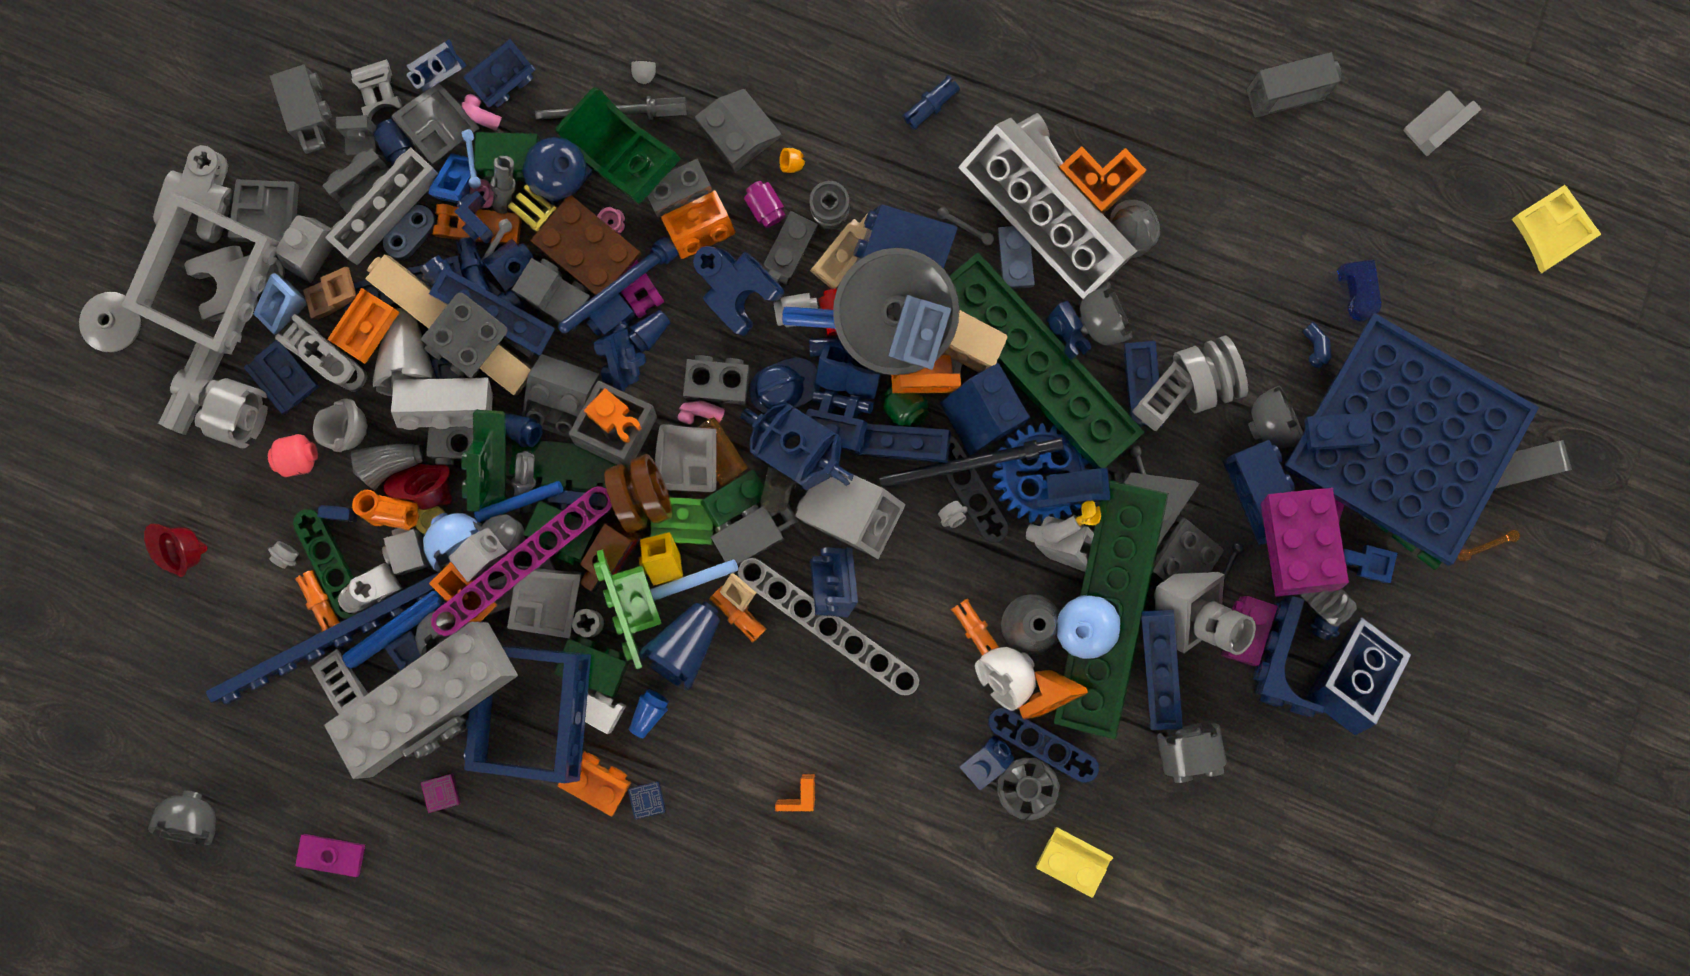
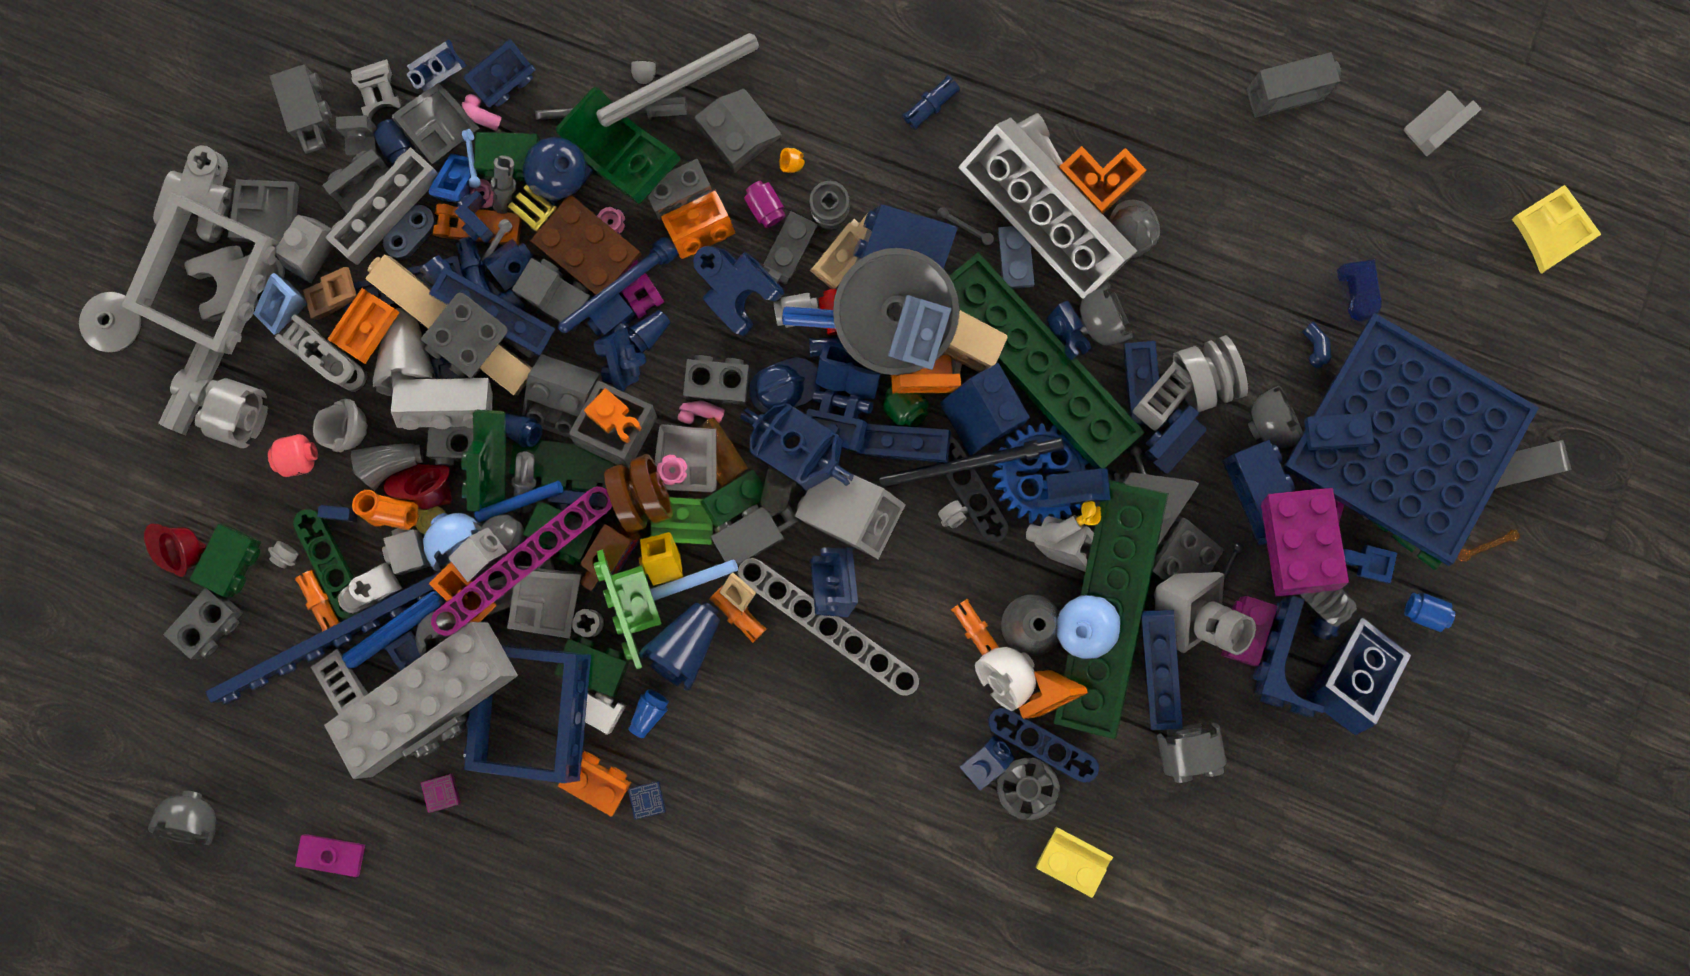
dark blue plate [244,340,320,415] -> none
orange panel [775,774,815,811] -> none
none -> dark grey brick [163,588,243,659]
none -> dark green brick [190,524,261,597]
none -> light grey axle [596,33,759,127]
none -> bright pink plate [657,455,687,485]
none -> dark blue bracket [1143,405,1206,474]
none -> blue brick [1404,593,1455,632]

